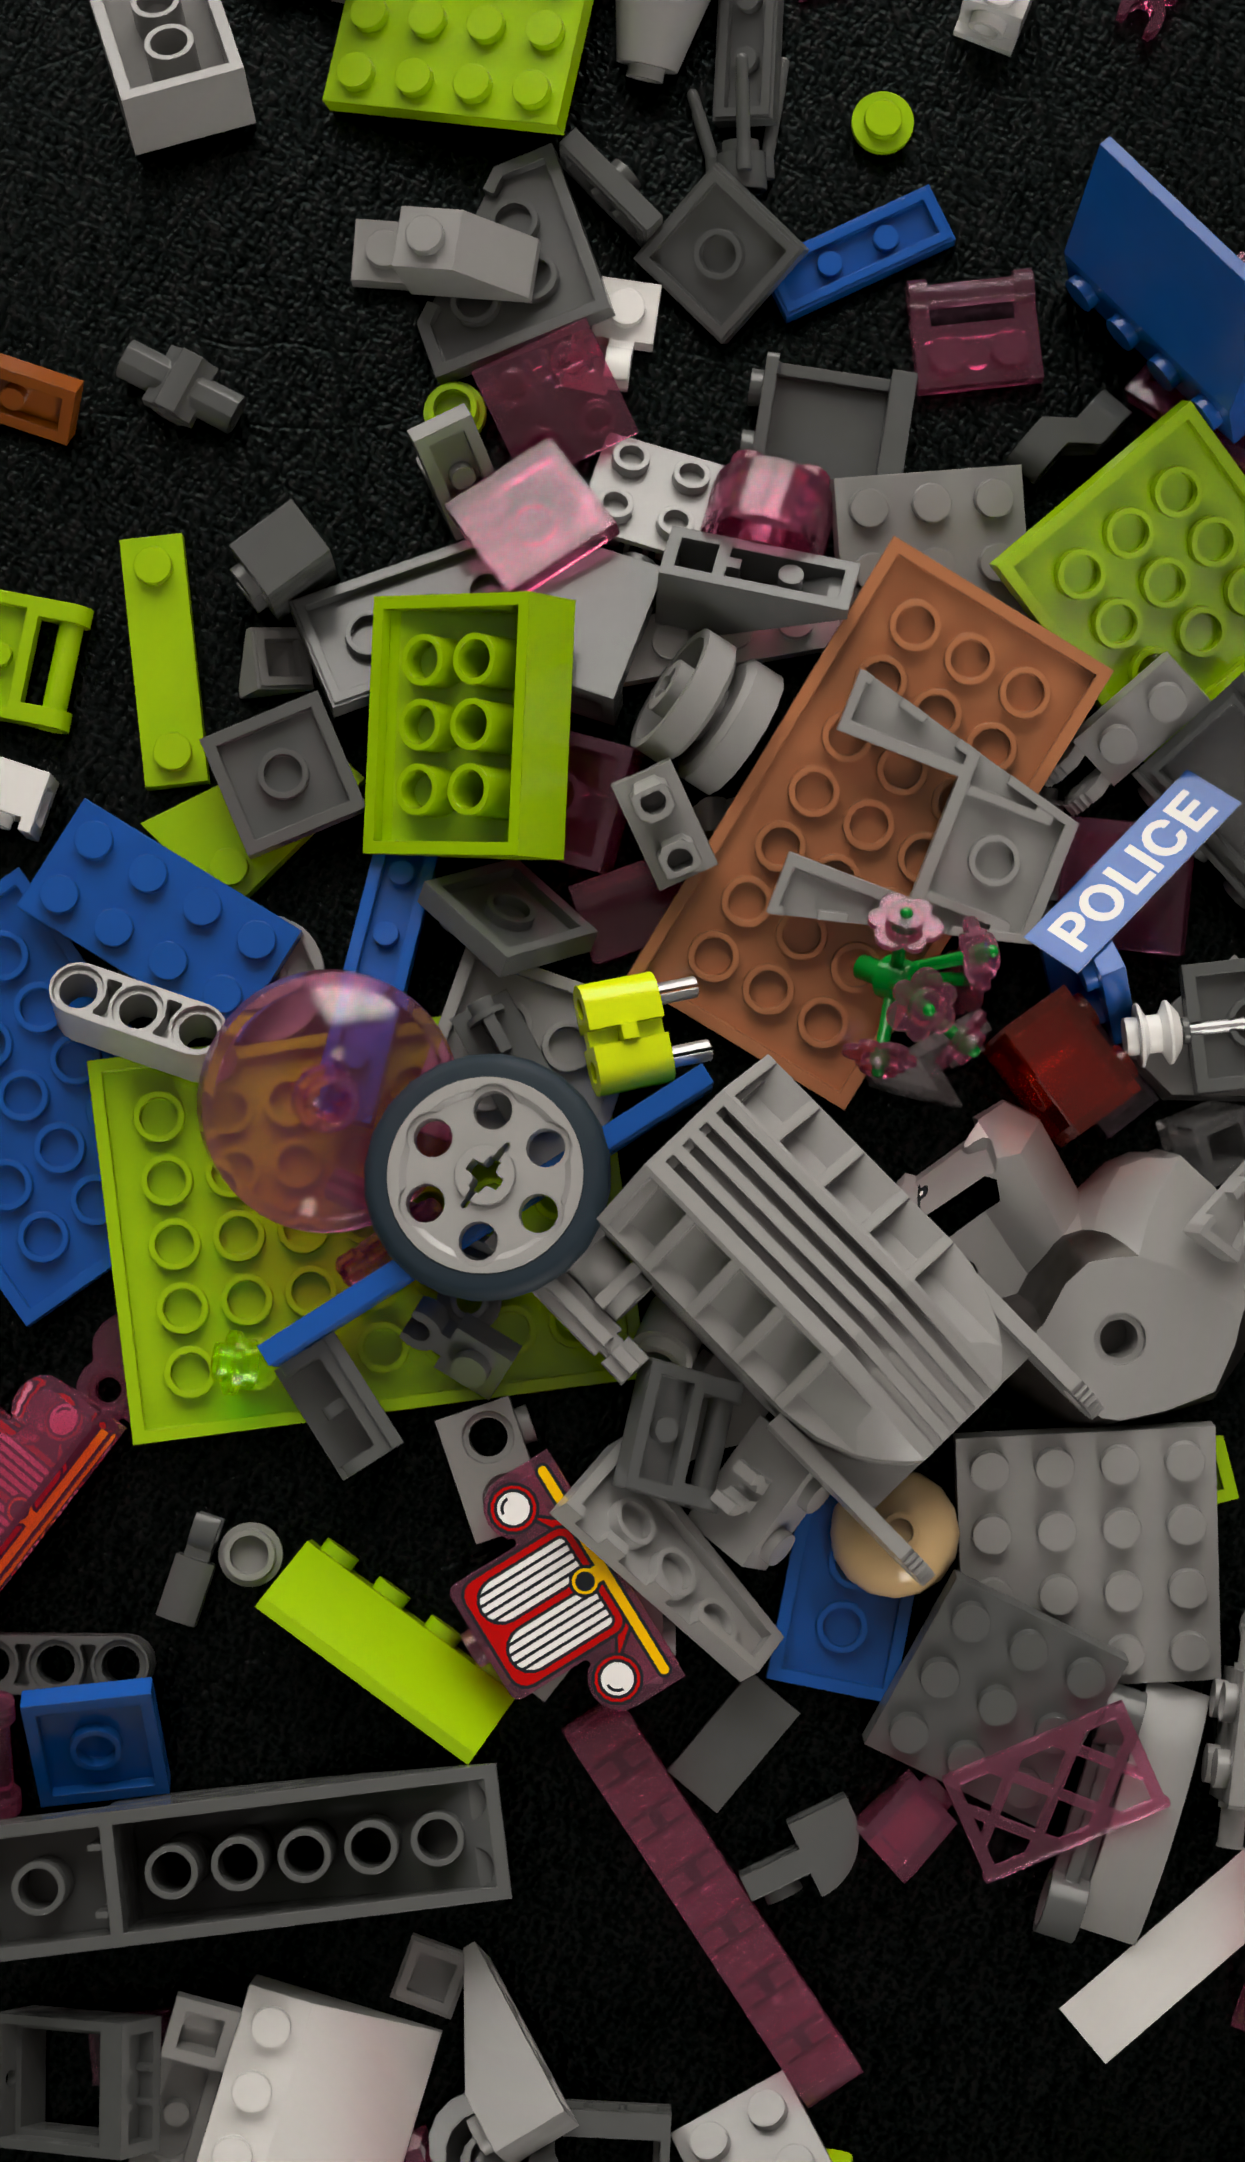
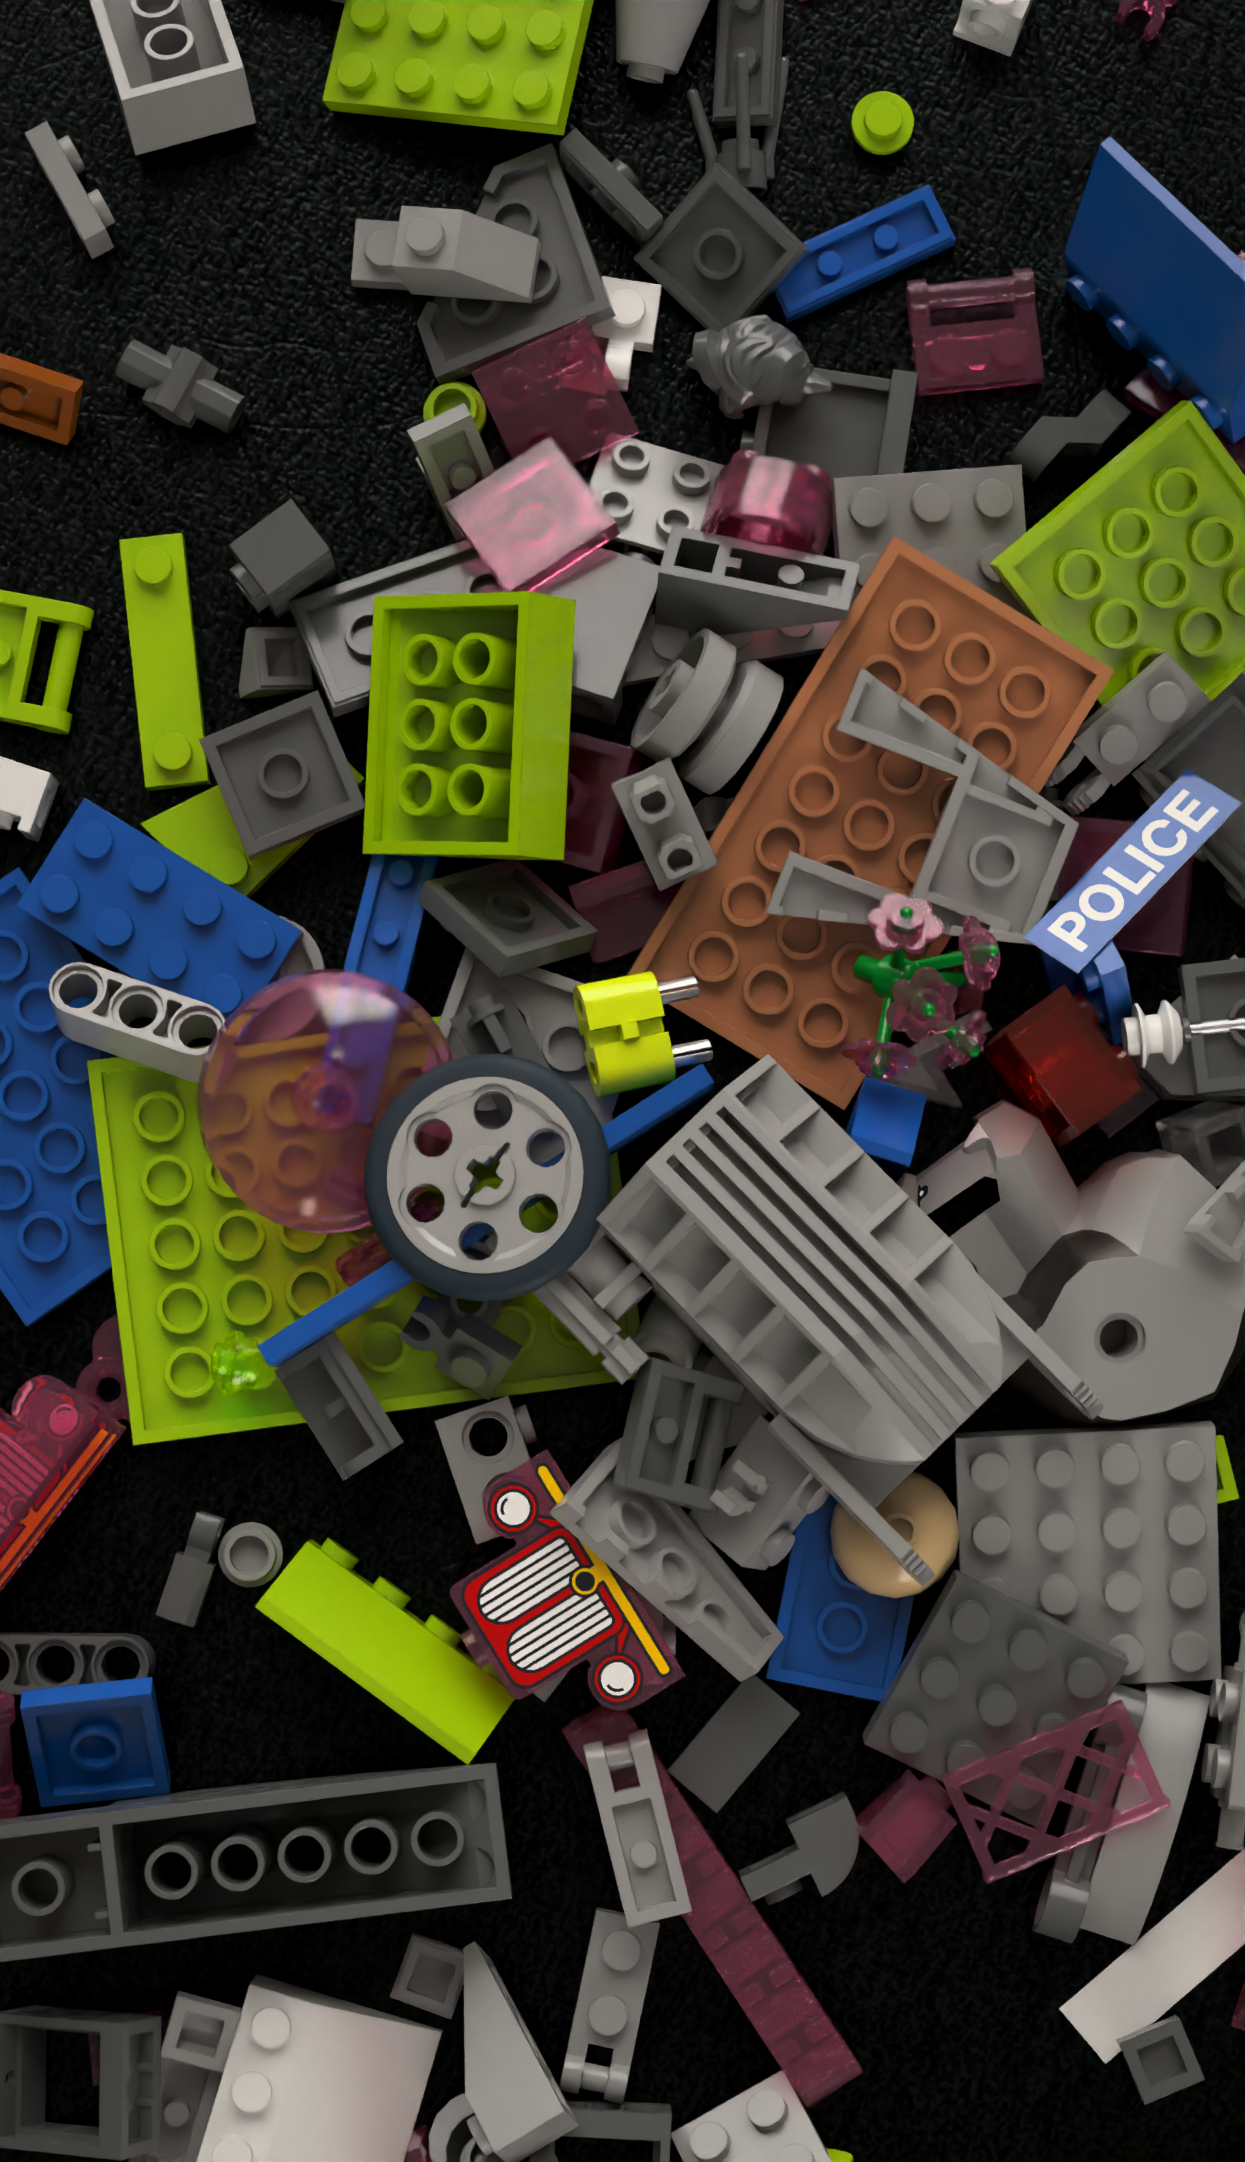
none -> light grey plate [25,121,116,259]
none -> light grey plate [559,1907,660,2104]
none -> light grey plate [583,1729,692,1928]
none -> dark grey hair [686,315,833,419]
none -> blue slope [845,1076,927,1172]
none -> dark grey plate [1116,2015,1205,2105]

